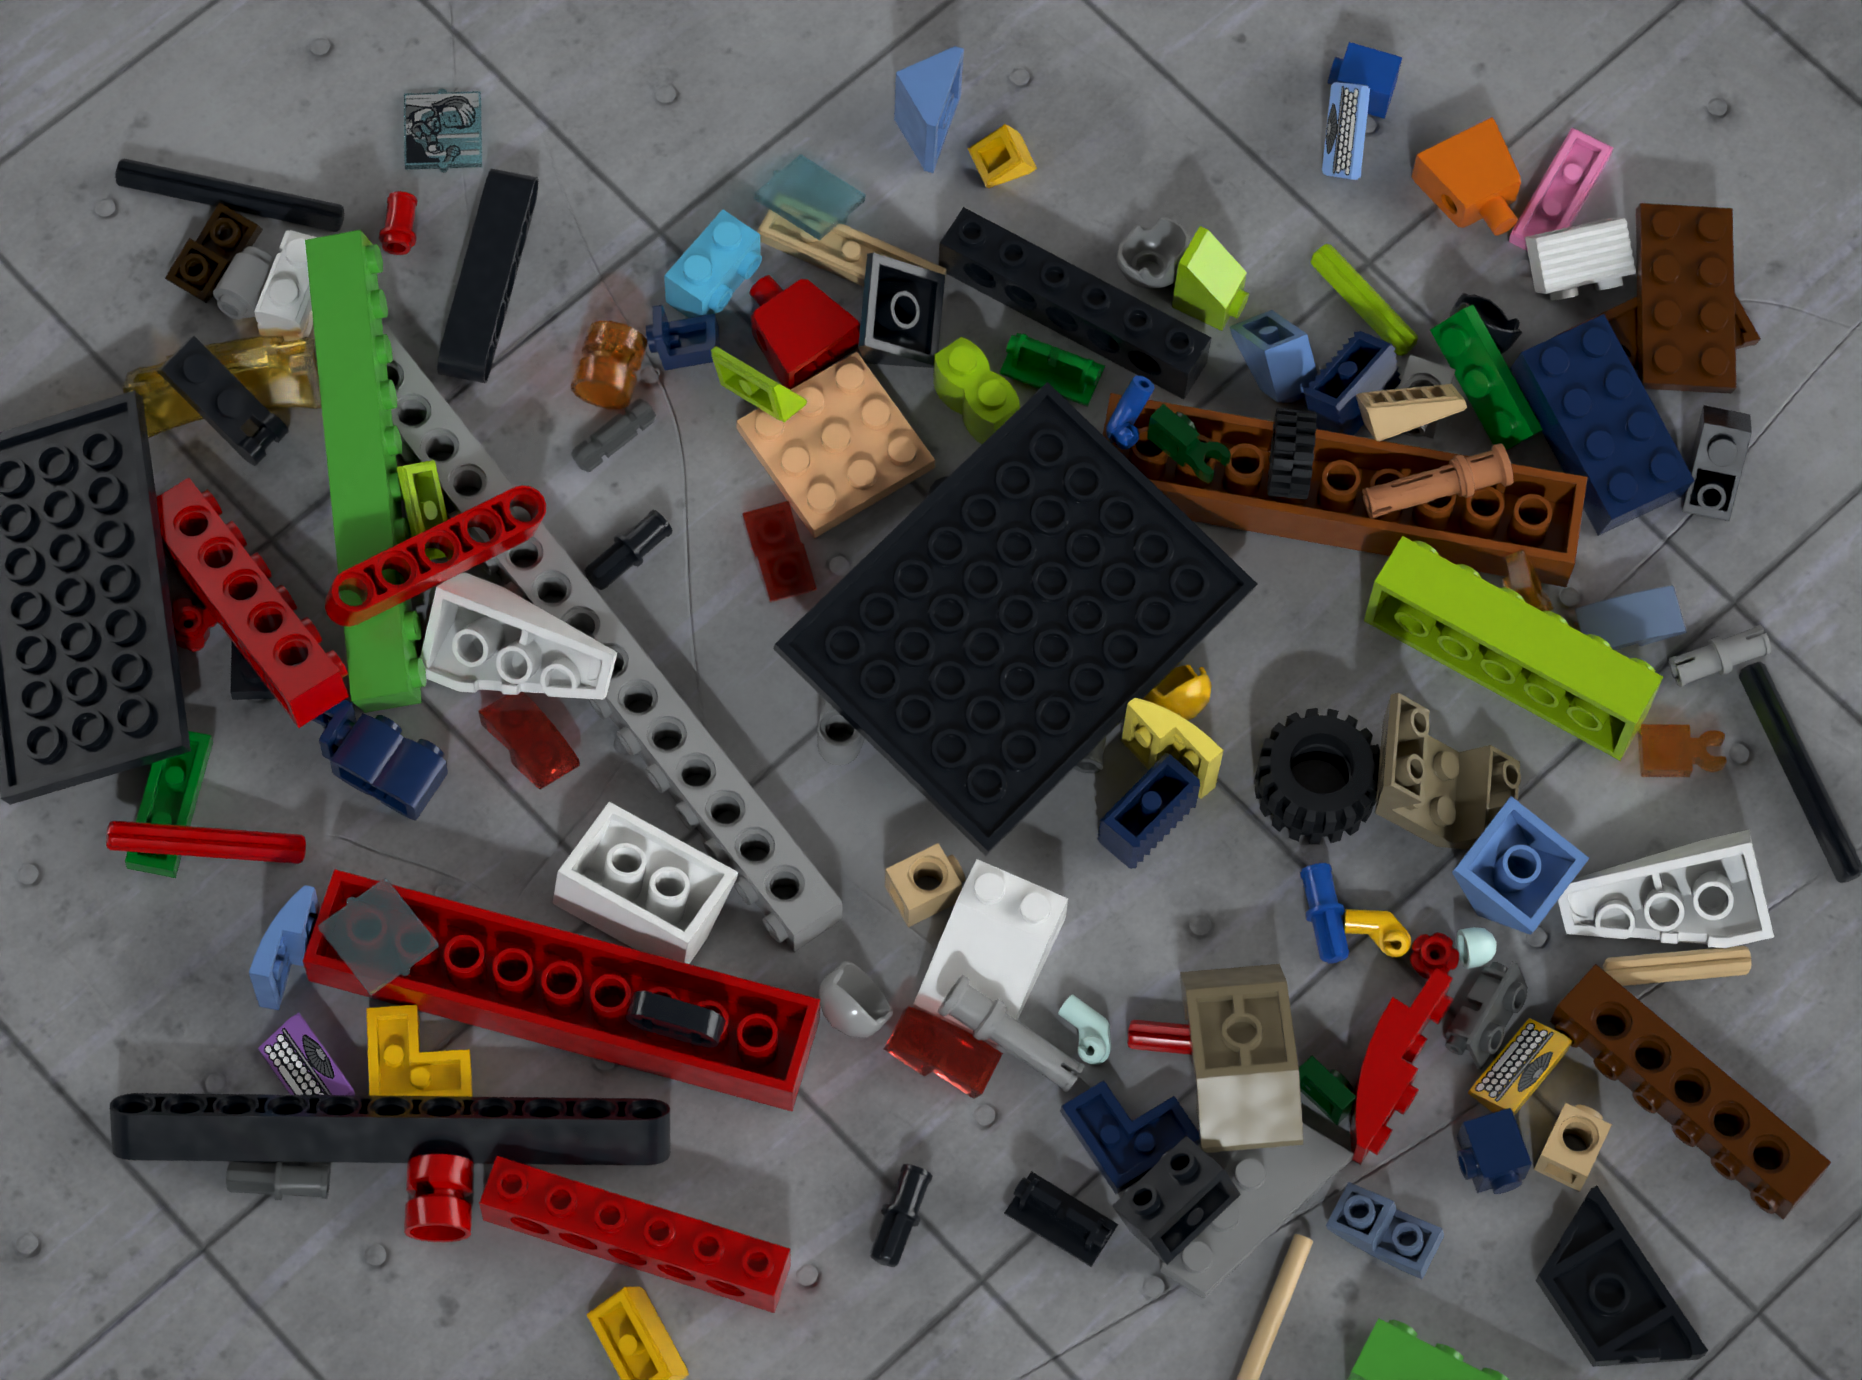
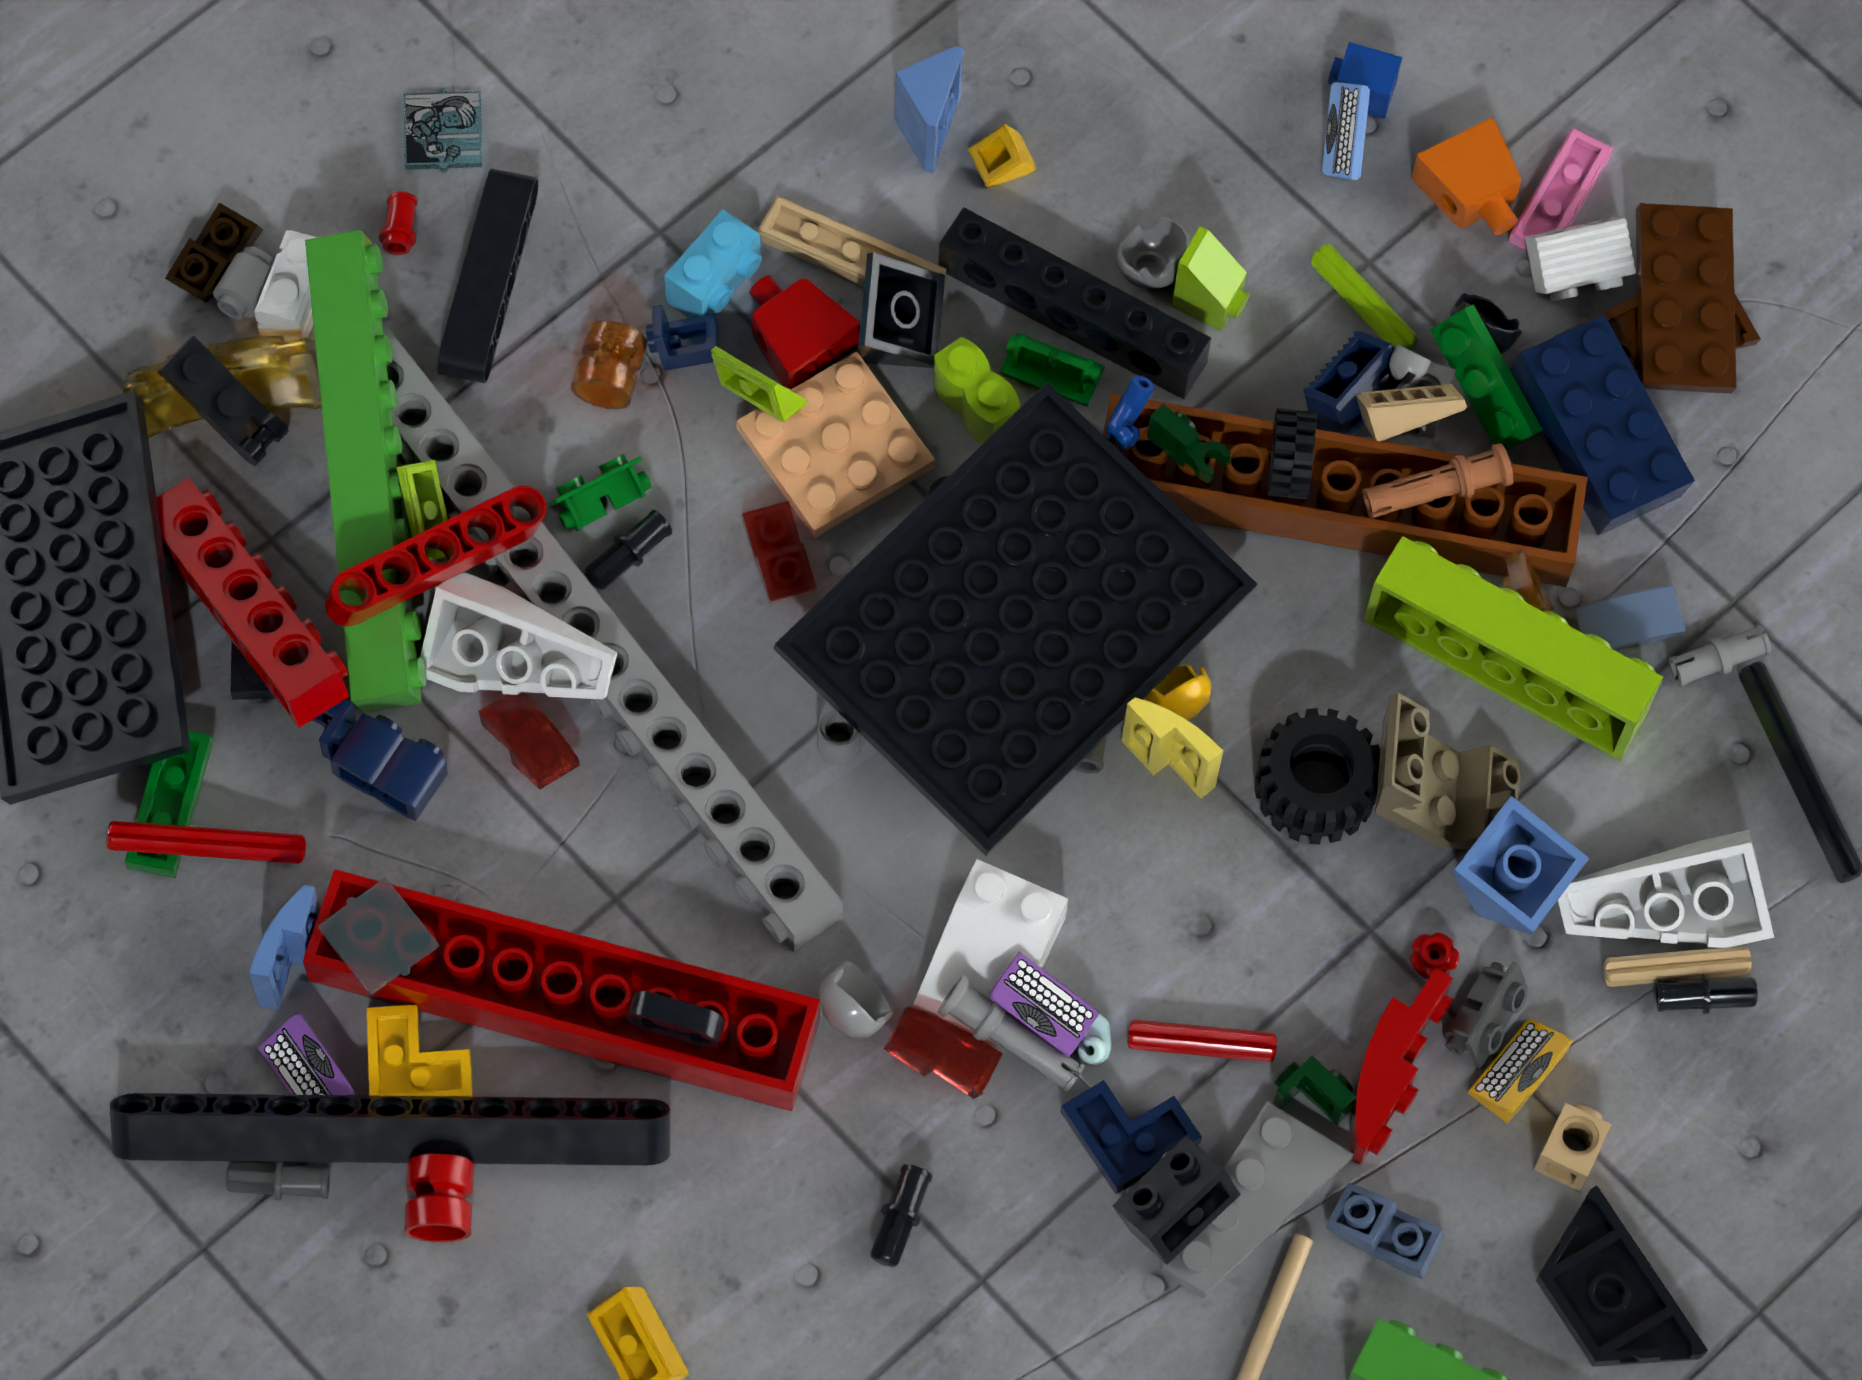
black axle [115,159,344,232] -> none
red plate [172,598,217,652] -> none
red brick [479,1156,791,1313] -> none
white slope [552,802,738,964] -> none
dark grey axle [571,399,656,472] -> none
clear light blue piece [754,154,866,241] -> none
tan brick [885,843,965,927] -> none
black hinge [1004,1171,1118,1267] -> none
dark blue brick [1097,753,1200,869] -> none
dark tan slope [1180,964,1304,1153] -> none
medium blue slope [1229,310,1318,403] -> none
blue axle [1300,863,1349,964] -> none
yellow arm [1343,909,1411,958] -> none
light aqua hinge [1457,927,1497,969] -> none
dark blue brick [1457,1108,1532,1194] -> none
reddish brown brick [1550,964,1831,1220] -> none
clear orange plate [1638,724,1727,777] -> none
black slope [1682,405,1752,521] -> none
none -> green hinge [548,453,652,531]
none -> slope [988,951,1100,1057]
none -> light grey hinge [1389,344,1432,384]
none -> black axle [1655,974,1758,1014]

